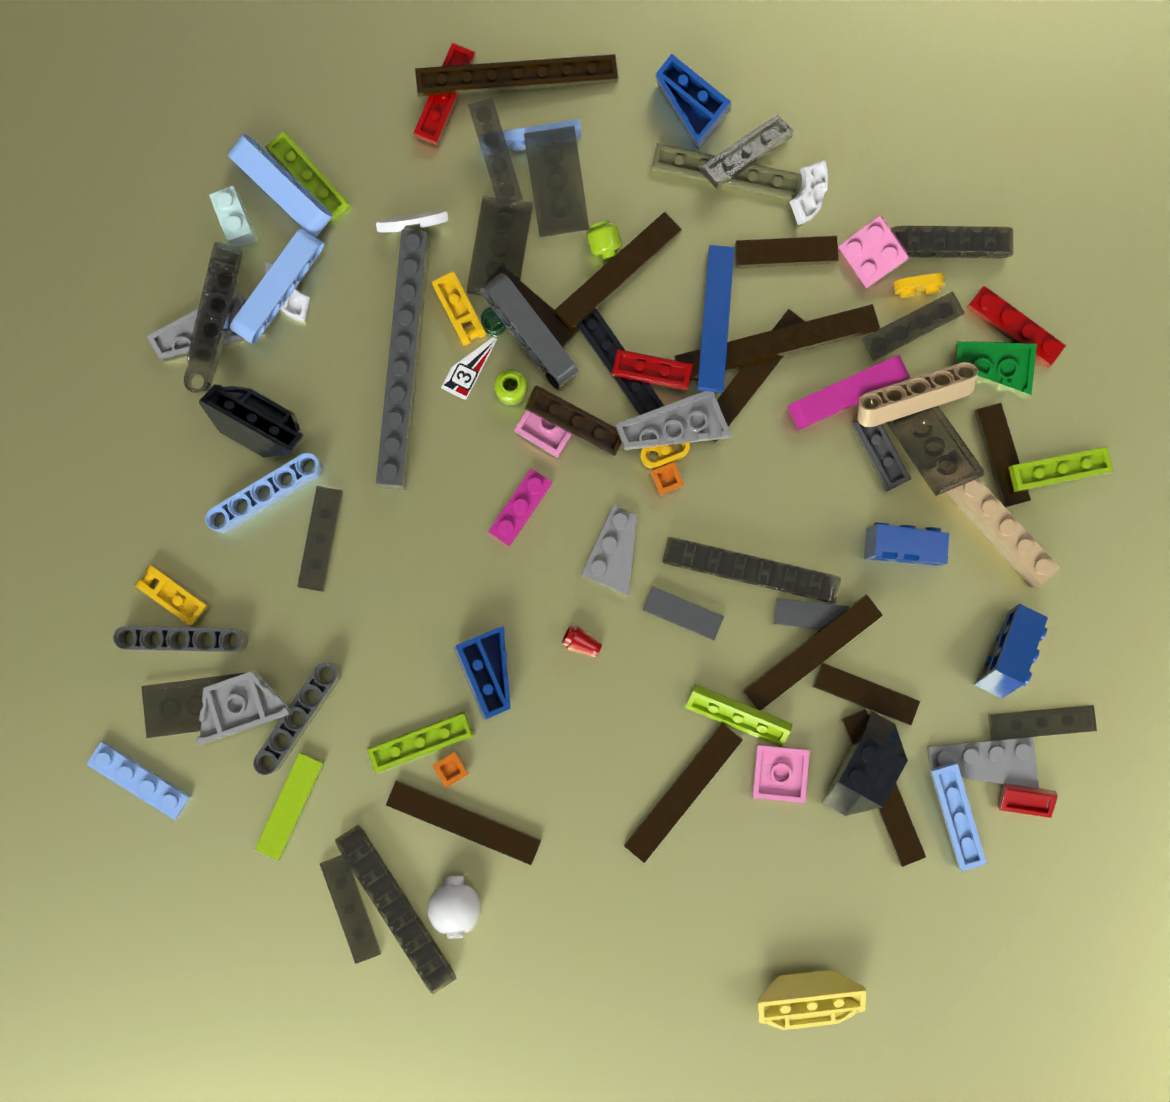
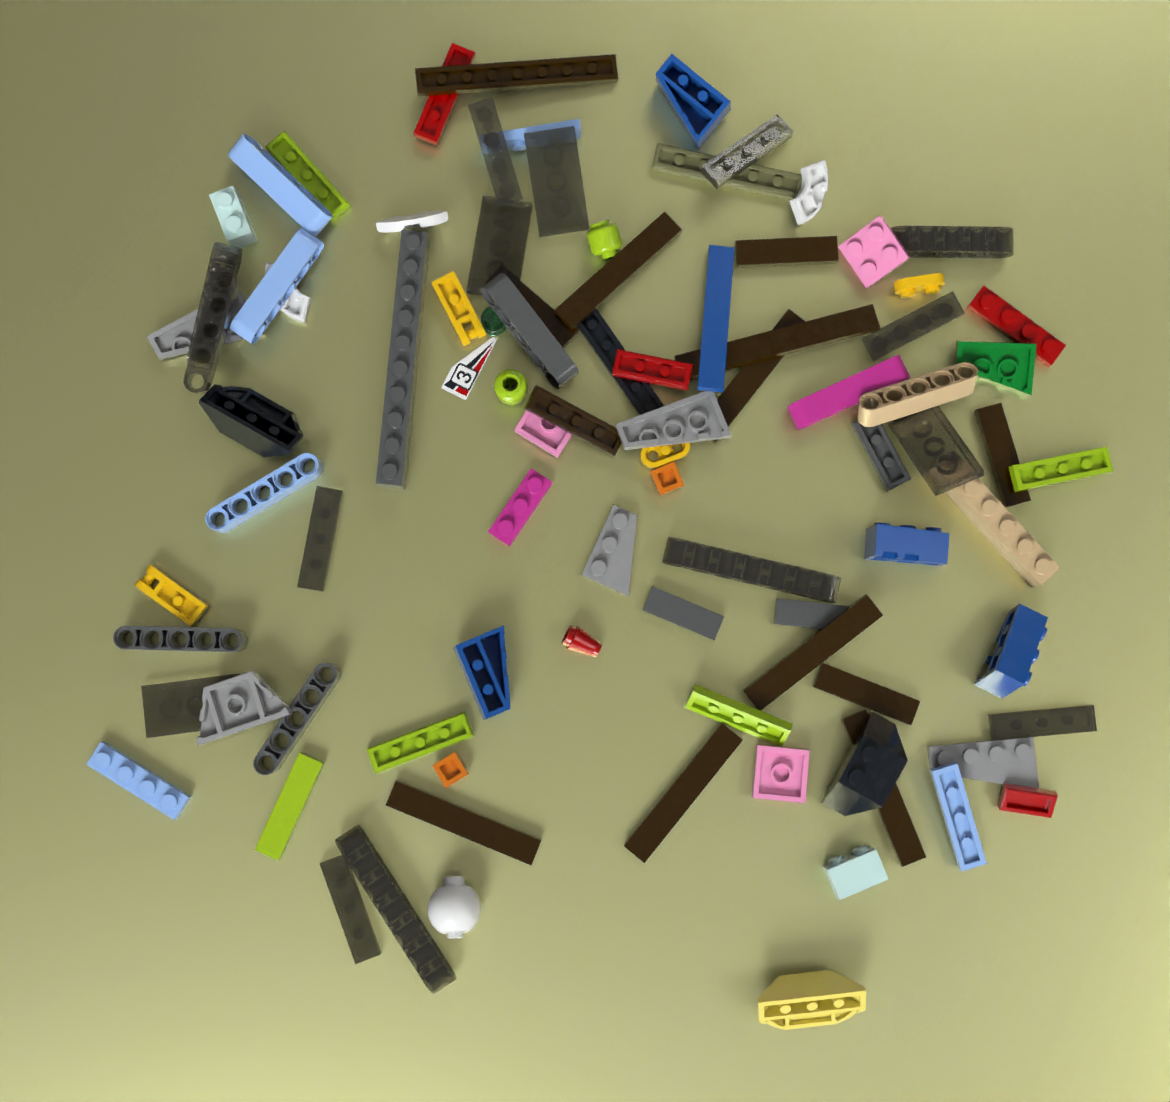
none -> light aqua brick [823,845,889,900]

